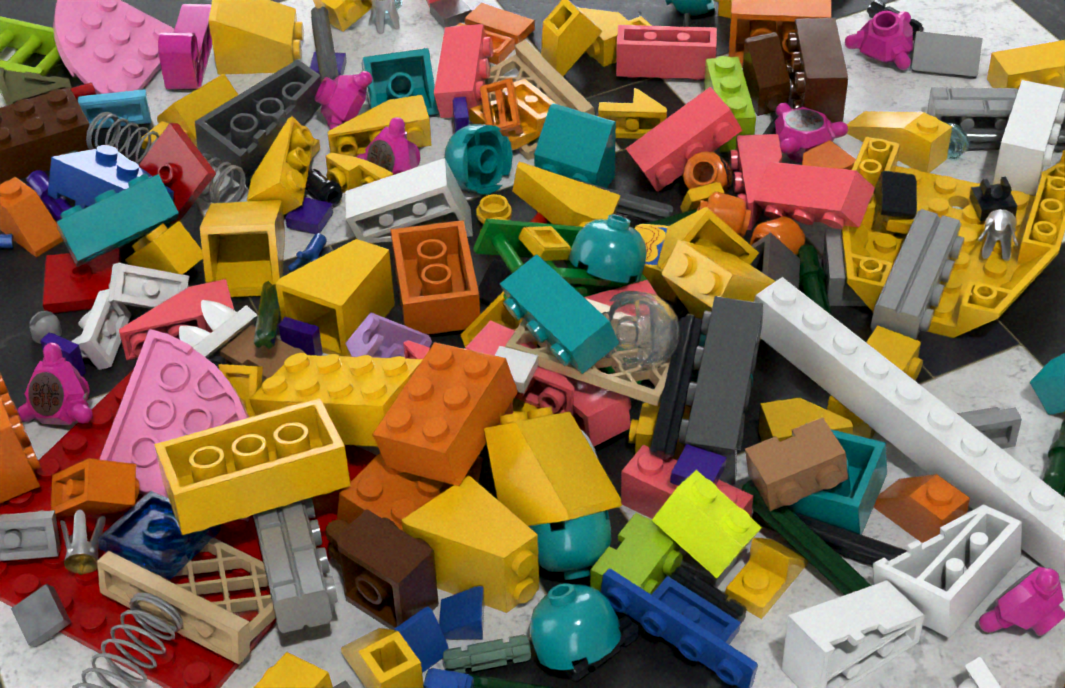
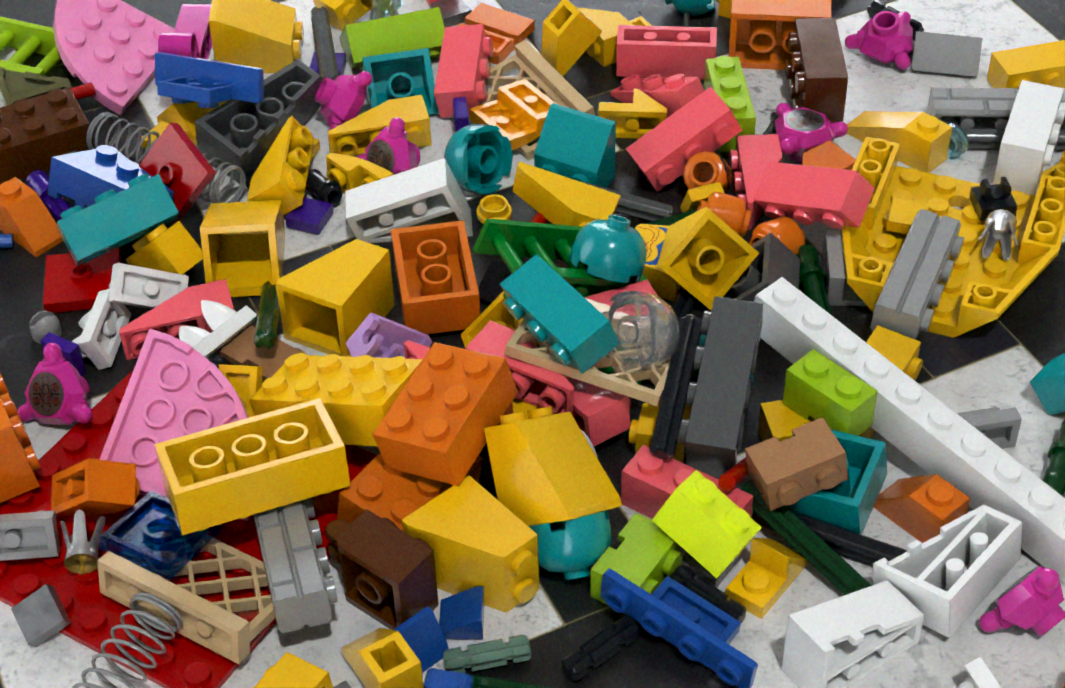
medium azure plate [78,89,151,129] -> none
dark purple tile [278,317,323,356] -> none
blue bar [288,233,327,272] -> none
orange tile [480,78,523,137] -> none
white tile [495,346,538,393] -> none
yellow tile [518,226,571,261] -> none
teal cylinder [529,583,621,670] -> none
yellow slope [661,239,775,342] -> none
dark purple tile [670,444,726,486] -> none
reddish brown slope [743,32,790,116] -> none
black slope [874,171,917,219] -> none
none -> blue bracket [154,52,264,108]
none -> lime slope [339,7,445,72]
none -> coral slope [610,74,704,118]
none -> red bar [718,457,749,491]
none -> lime brick [783,349,878,436]

